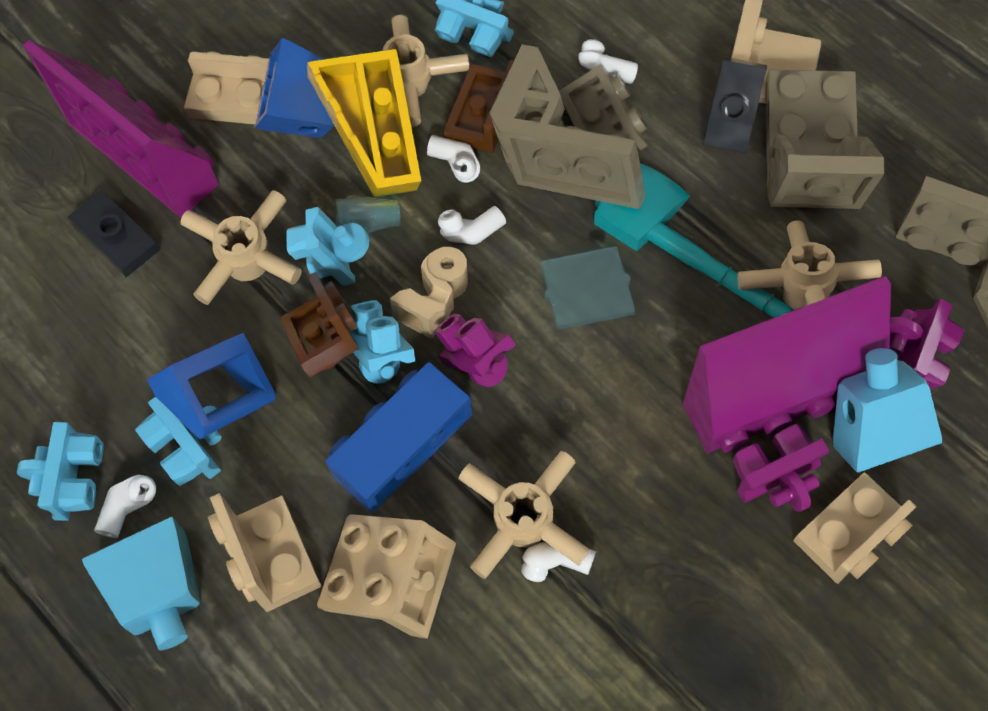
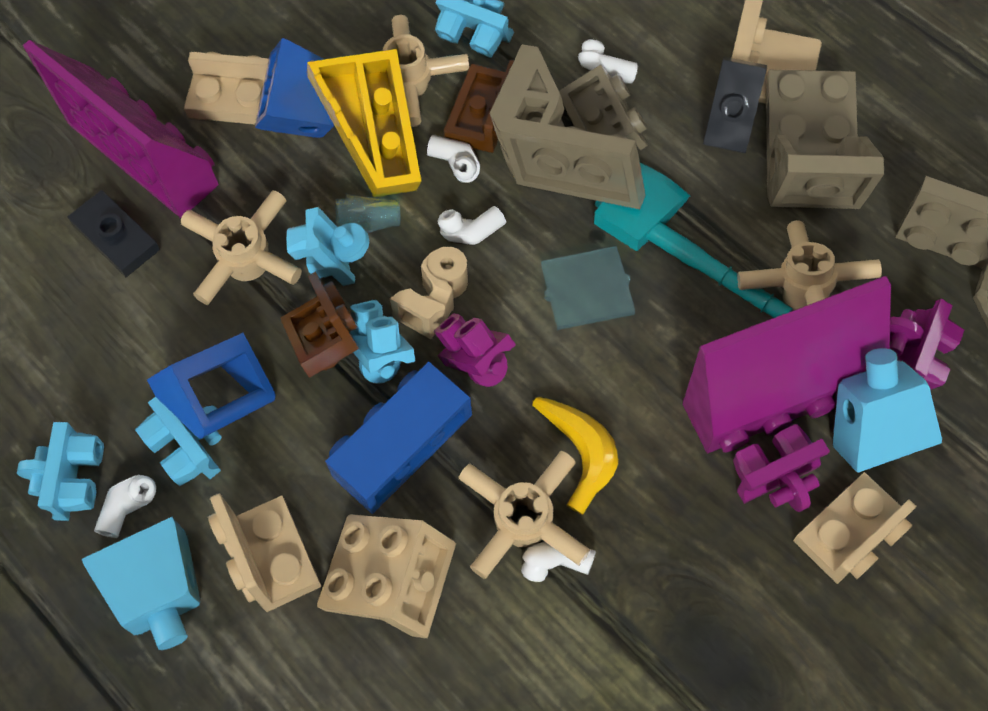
none -> yellow piece [532,397,618,515]

